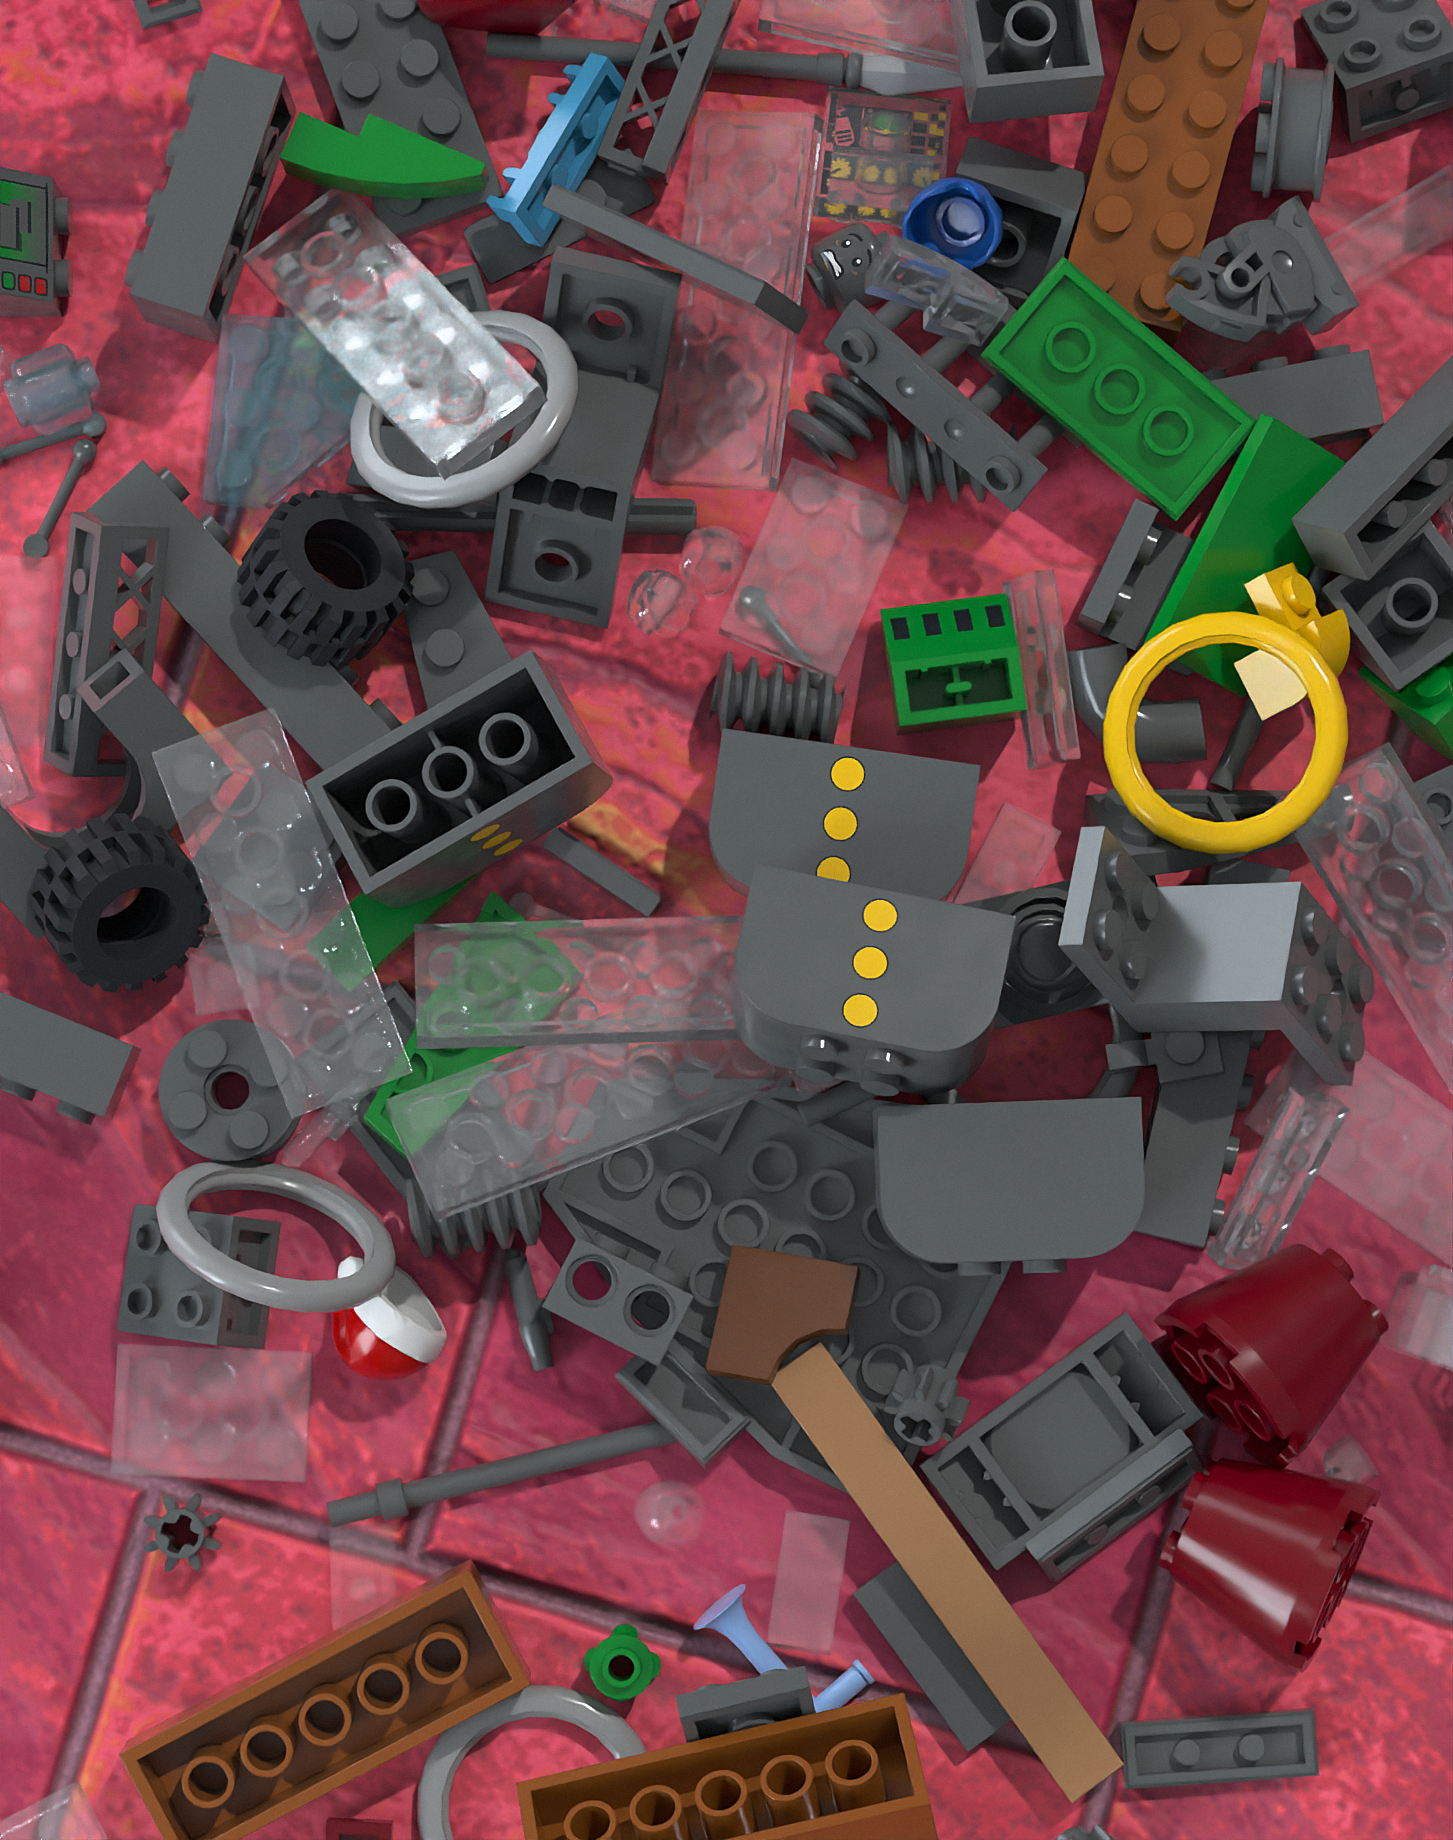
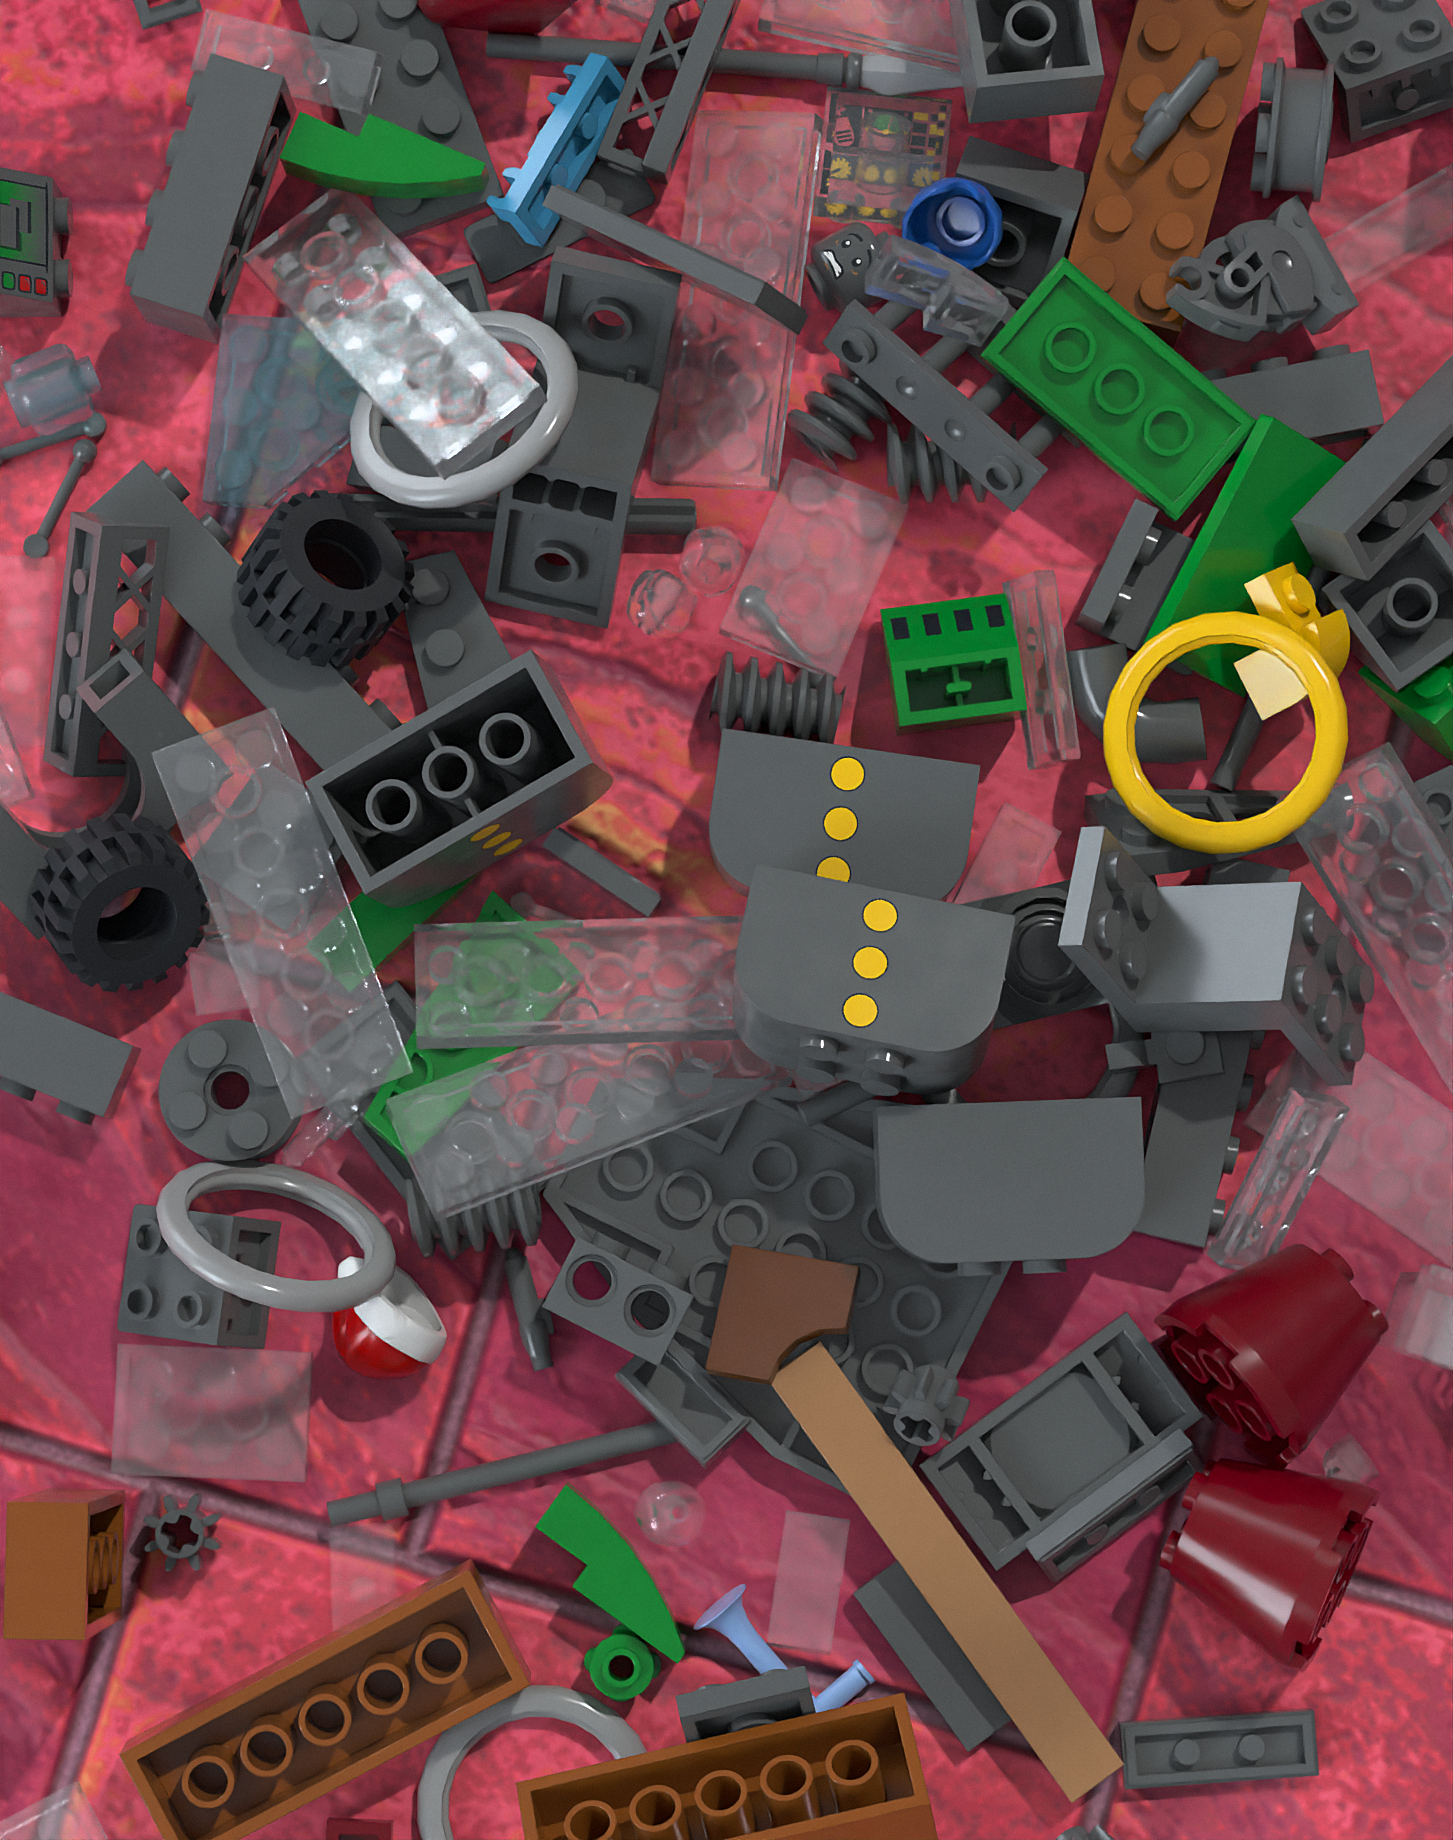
none -> dark orange brick [3,1489,125,1640]
none -> clear tile [190,9,384,117]
none -> green slope [535,1482,686,1664]
none -> dark grey piece [1130,56,1219,161]

